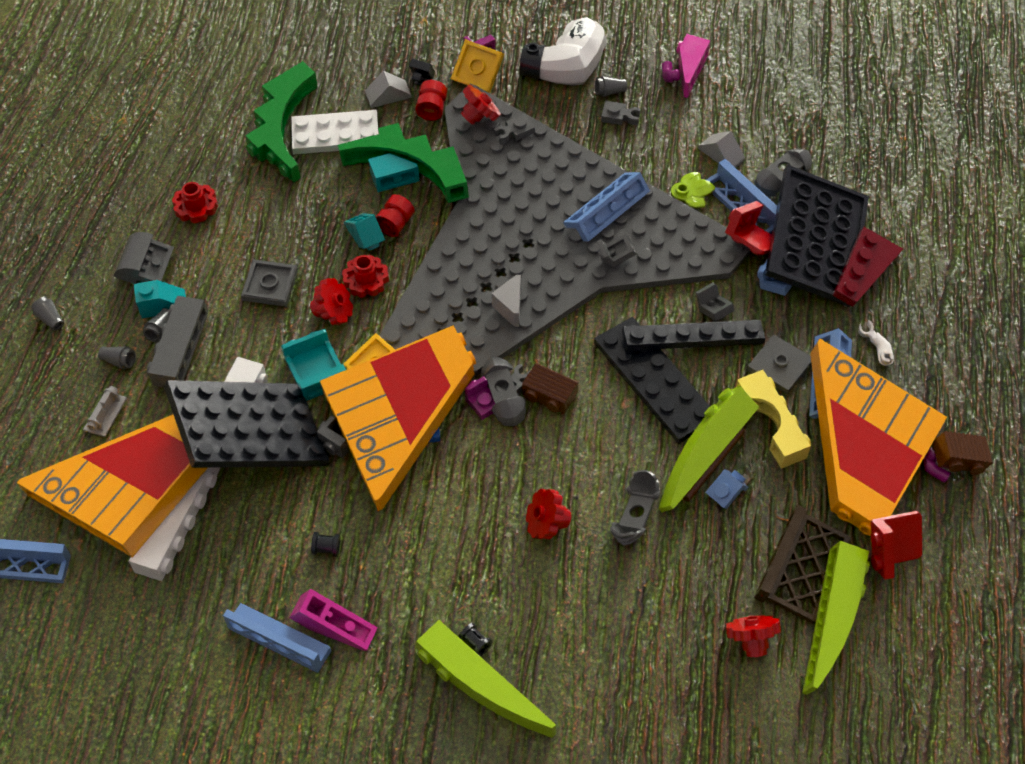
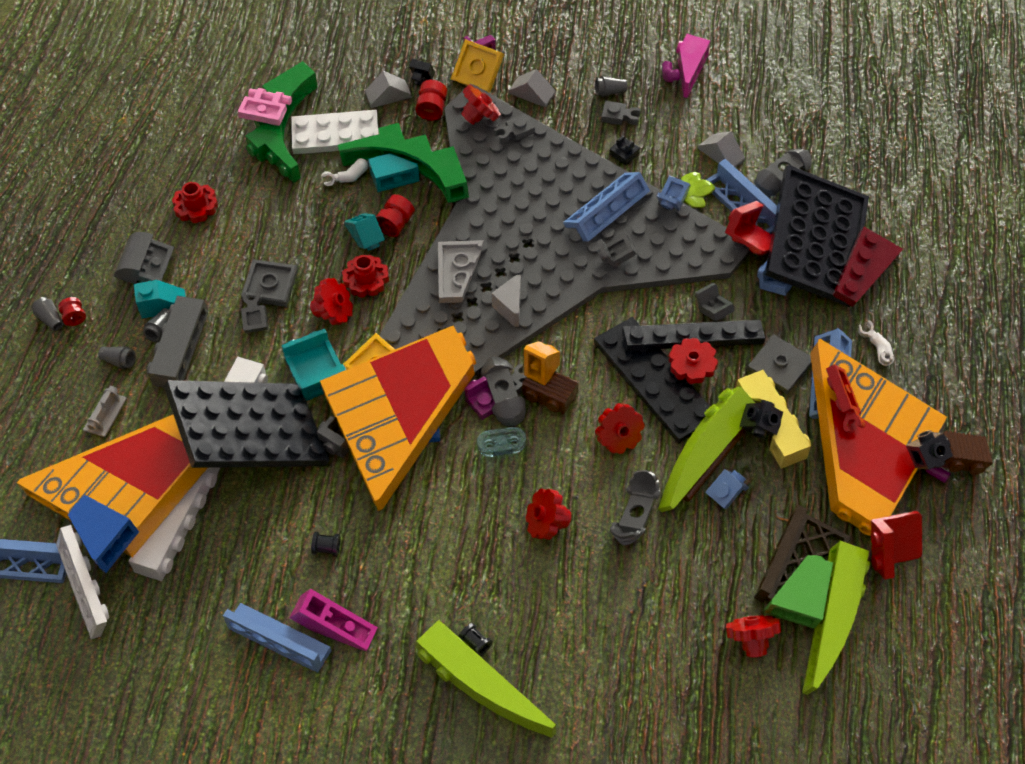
white piece [519,18,607,85] -> none
none -> white plate [56,525,109,640]
none -> red wheel [58,297,86,326]
none -> blue slope [68,495,139,573]
none -> bright pink plate [238,88,292,126]
none -> dark grey plate [241,290,269,333]
none -> white arm [321,158,368,186]
none -> light grey wing [438,240,484,303]
none -> clear light blue plate [477,427,526,456]
none -> light grey slope [508,69,556,107]
none -> light orange slope [524,341,560,386]
none -> red plant [595,403,645,454]
none -> black tile [609,135,640,165]
none -> medium blue bracket [656,175,691,210]
none -> red plant [668,338,718,384]
none -> black brick [739,400,783,438]
none -> bright green slope [764,555,833,629]
none -> red plate [826,364,865,434]
none -> black brick [906,430,953,470]

